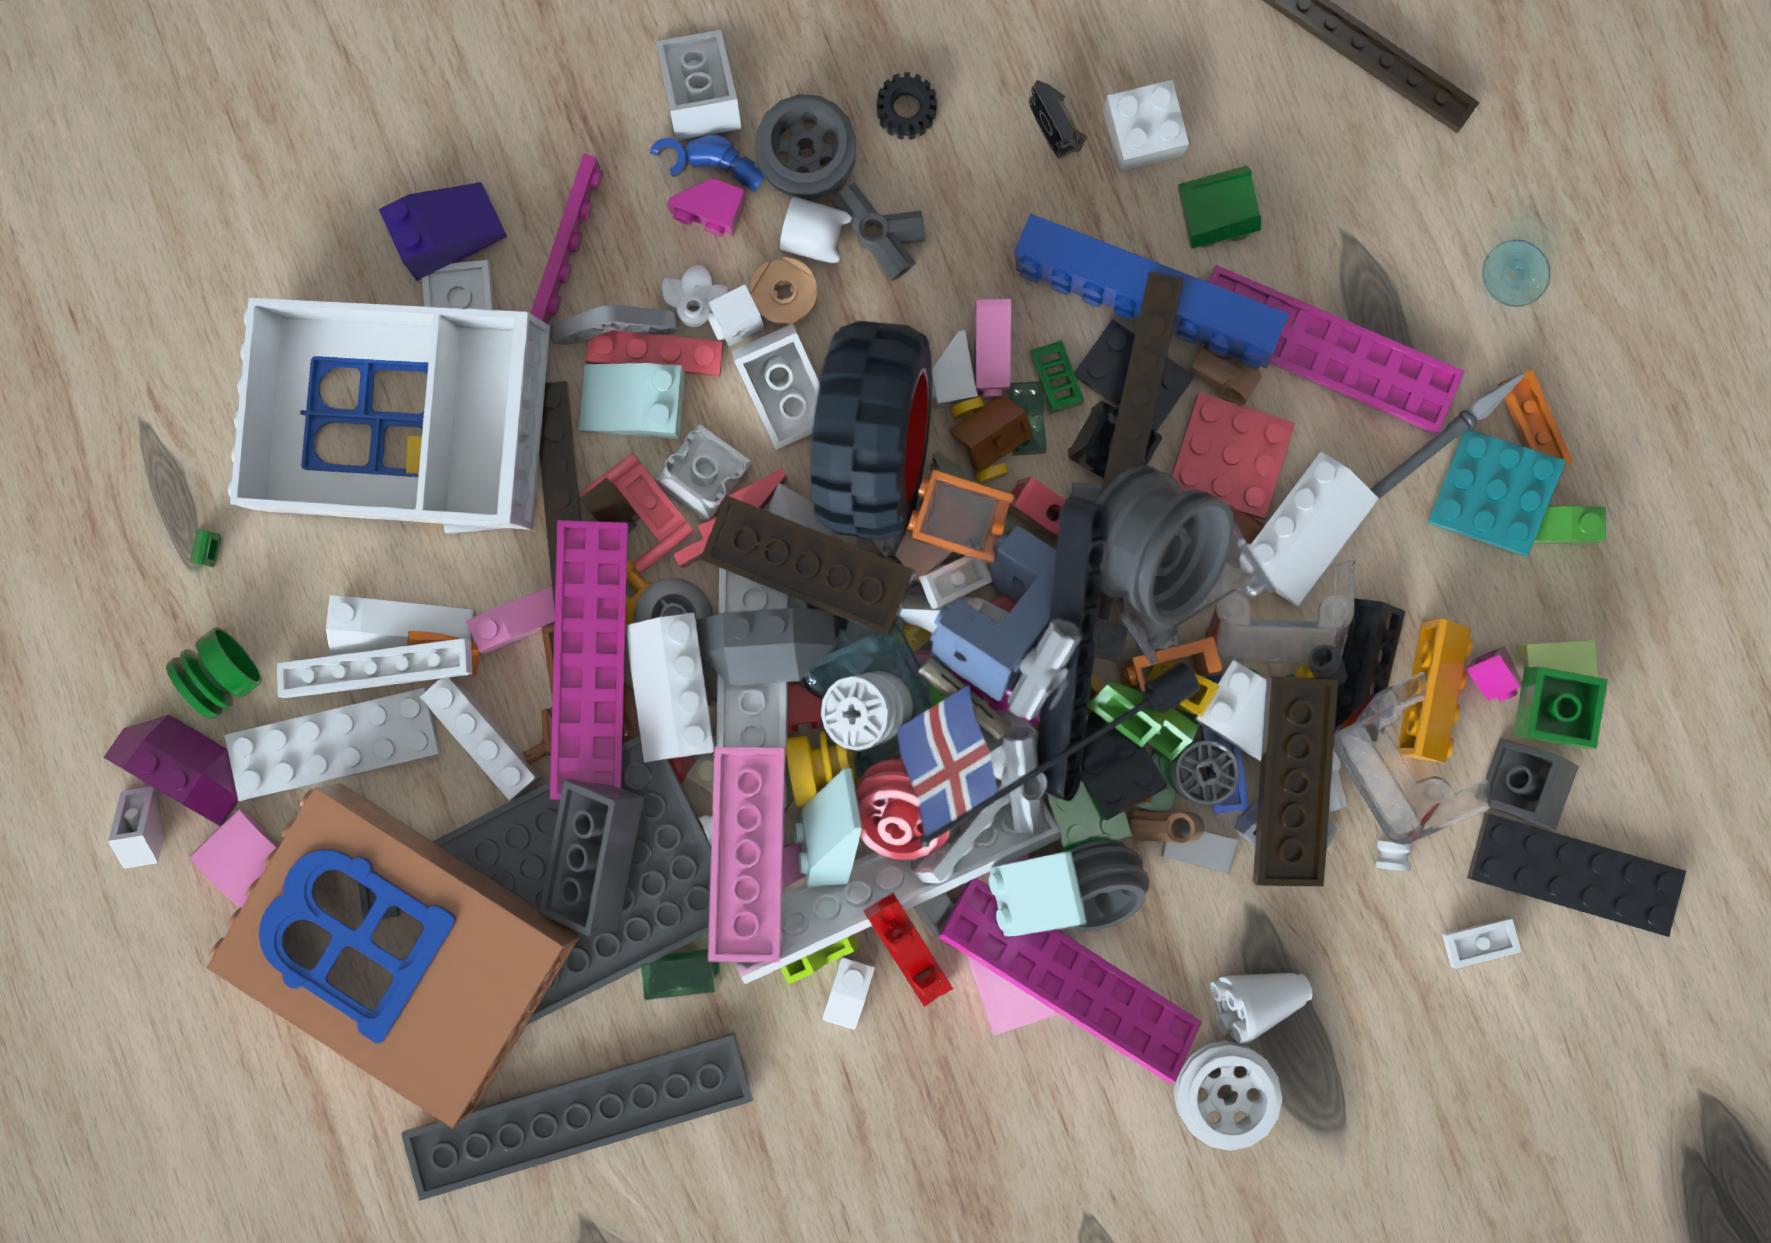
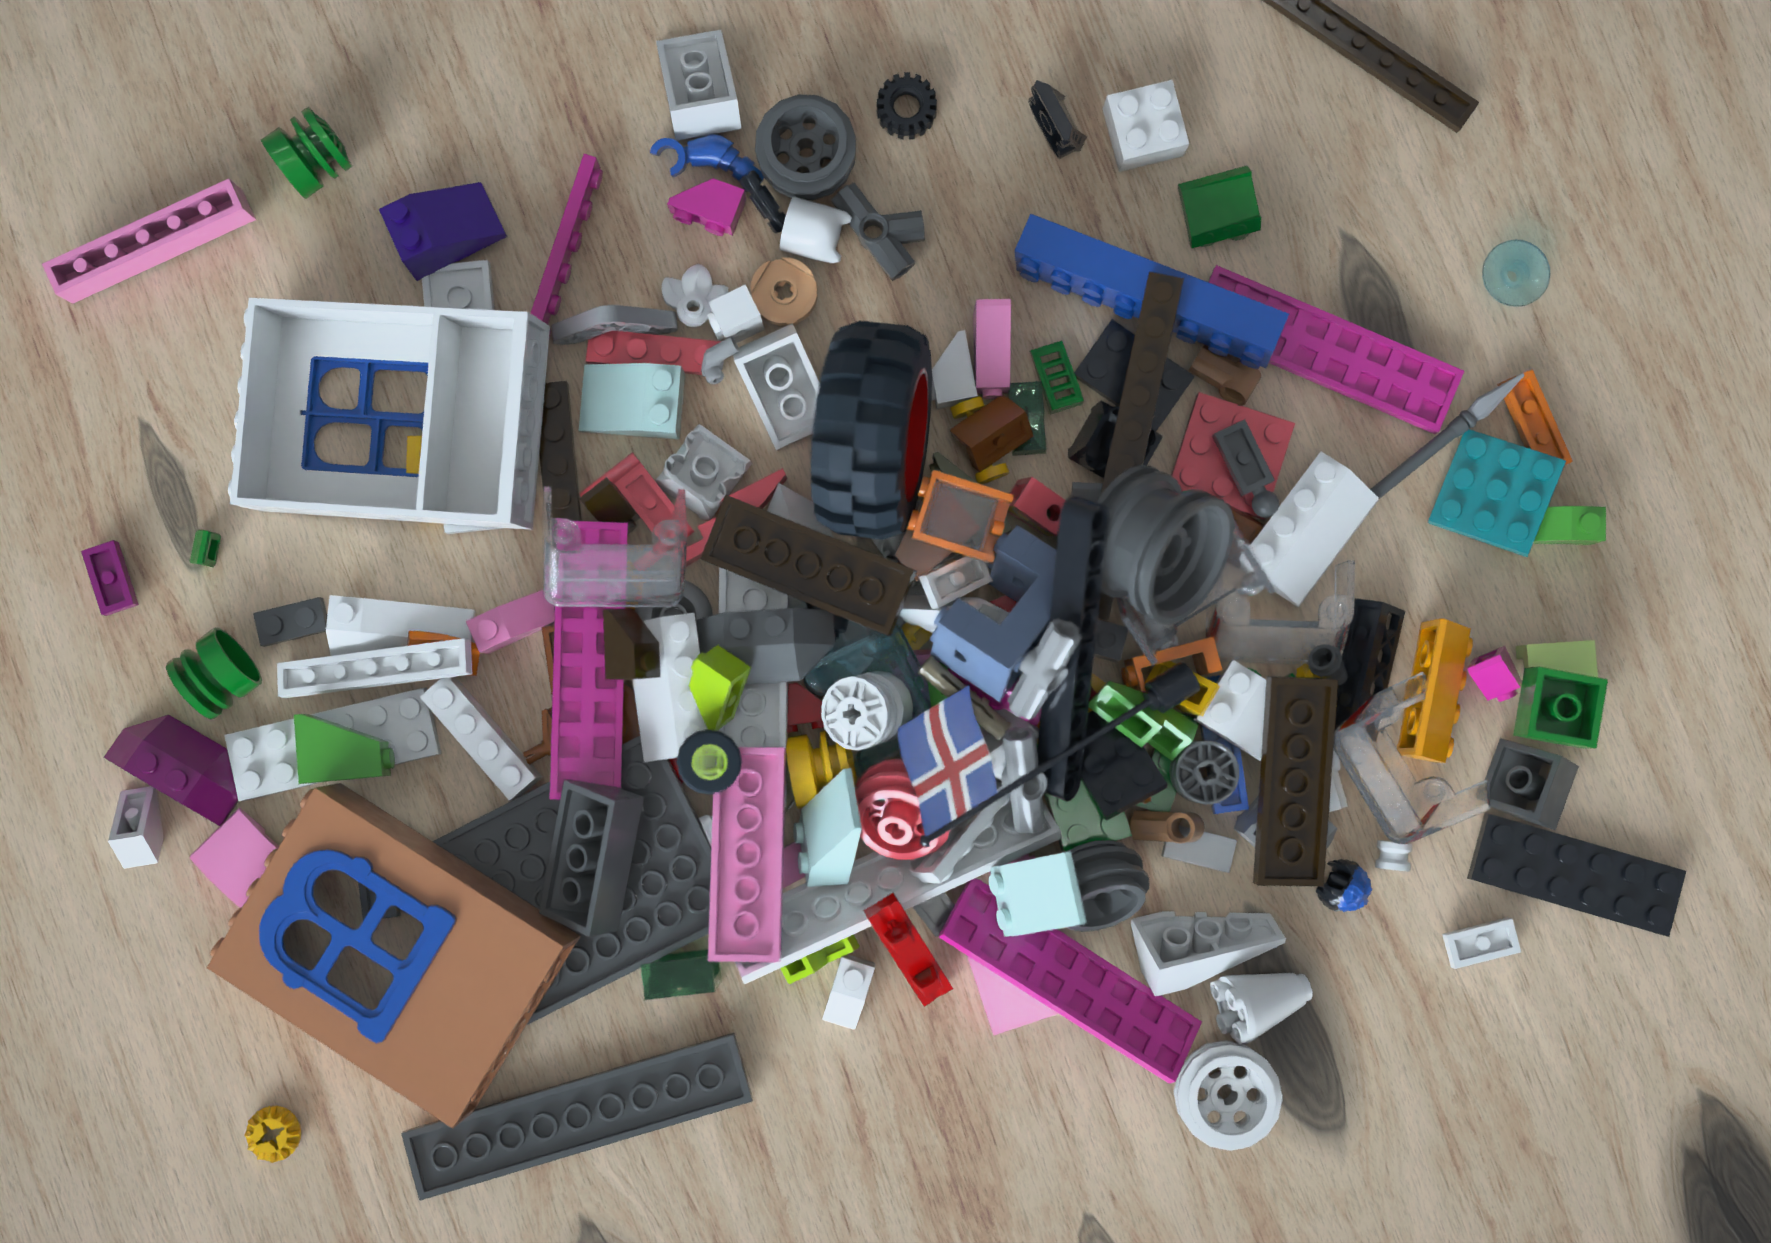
none -> bright pink brick [42,179,256,304]
none -> magenta plate [81,540,139,616]
none -> yellow gear [244,1106,301,1163]
none -> dark grey plate [253,597,327,647]
none -> green wheel [261,107,353,199]
none -> bright green slope [294,714,395,784]
none -> clear windscreen [542,487,687,607]
none -> dark brown slope [603,608,660,679]
none -> black wheel [677,729,742,794]
none -> lime slope [689,645,751,731]
none -> light grey arm [701,336,739,385]
none -> black axle [739,170,786,234]
none -> white wedge [1131,911,1286,997]
none -> dark grey plate [1212,419,1279,518]
none -> piece [1316,859,1373,912]

